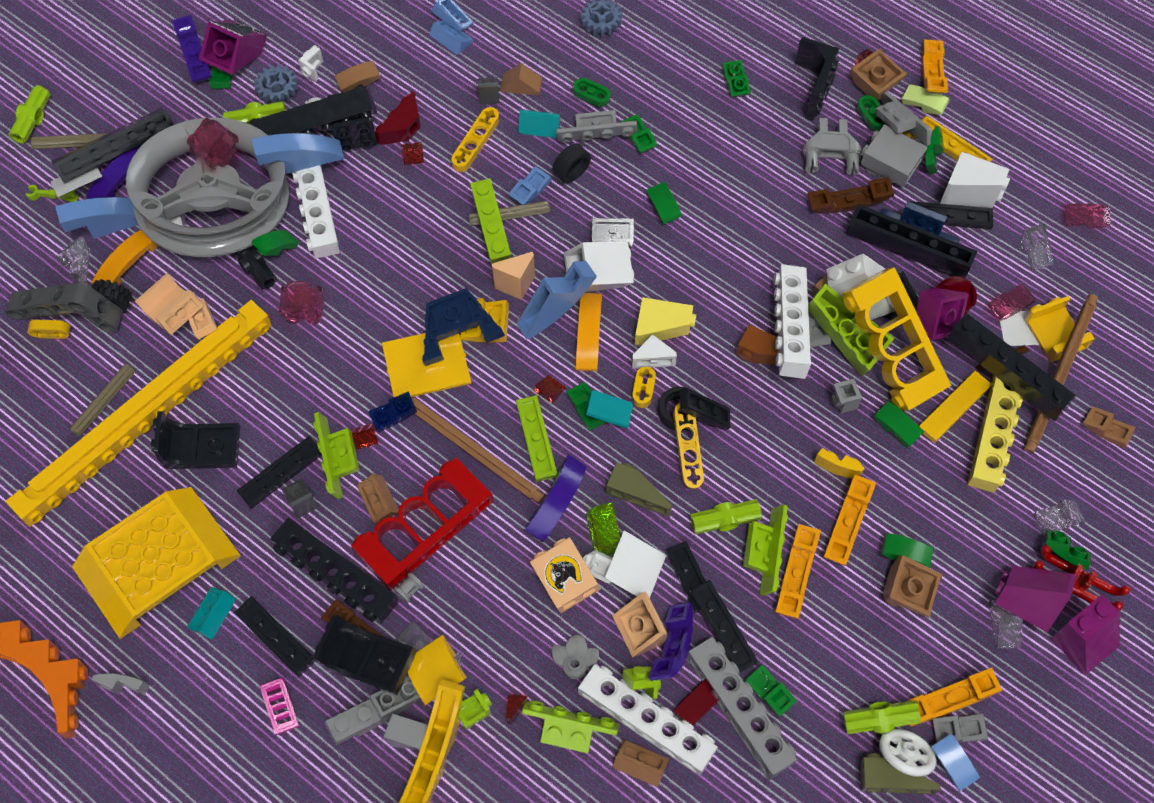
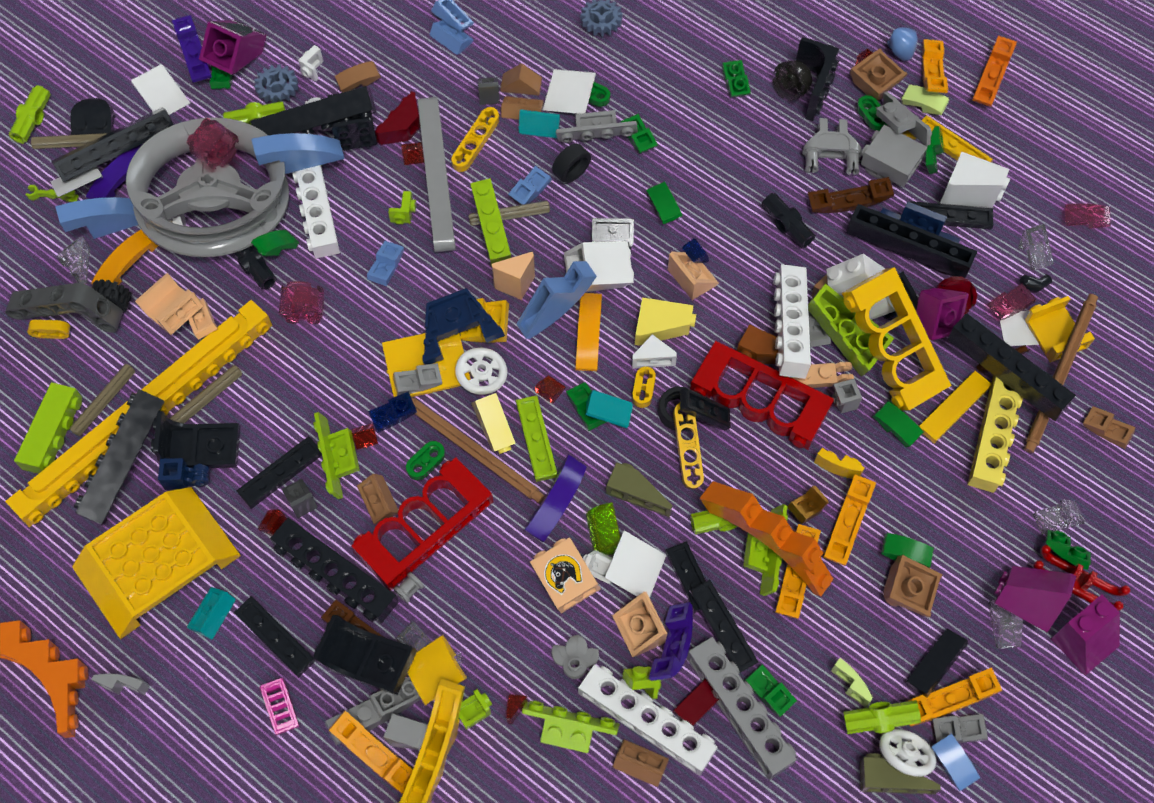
none -> lime brick [14,382,82,474]
none -> black slope [70,98,116,135]
none -> black brick [74,389,164,525]
none -> white sticker [131,64,190,115]
none -> dark blue brick [158,458,210,490]
none -> dark tan axle [169,365,242,423]
none -> clear red slope [258,509,287,536]
none -> light orange slope [328,710,413,794]
none -> medium blue slope [367,241,404,286]
none -> lime bracket [388,191,416,224]
none -> light grey slope [393,363,442,396]
none -> green plate [406,441,445,480]
none -> light grey beam [418,97,456,253]
none -> white plate [455,347,507,395]
none -> light yellow slope [471,393,515,454]
none -> medium nougat slope [501,96,544,120]
none -> white sticker [543,69,596,114]
none -> light nougat slope [668,252,719,300]
none -> clear blue slope [682,238,709,263]
none -> red fence [690,341,834,450]
none -> orange arch [700,481,833,597]
none -> black piece [761,193,816,248]
none -> clear smoke cylinder [773,60,812,102]
none -> pearl gold bracket [788,485,829,524]
none -> light nougat hinge [791,362,854,388]
none -> yellowish green slope [831,658,873,708]
none -> medium blue piece [887,27,918,61]
none -> black tile [906,628,968,698]
none -> orange slope [972,36,1017,107]
none -> black arm [1019,274,1052,292]

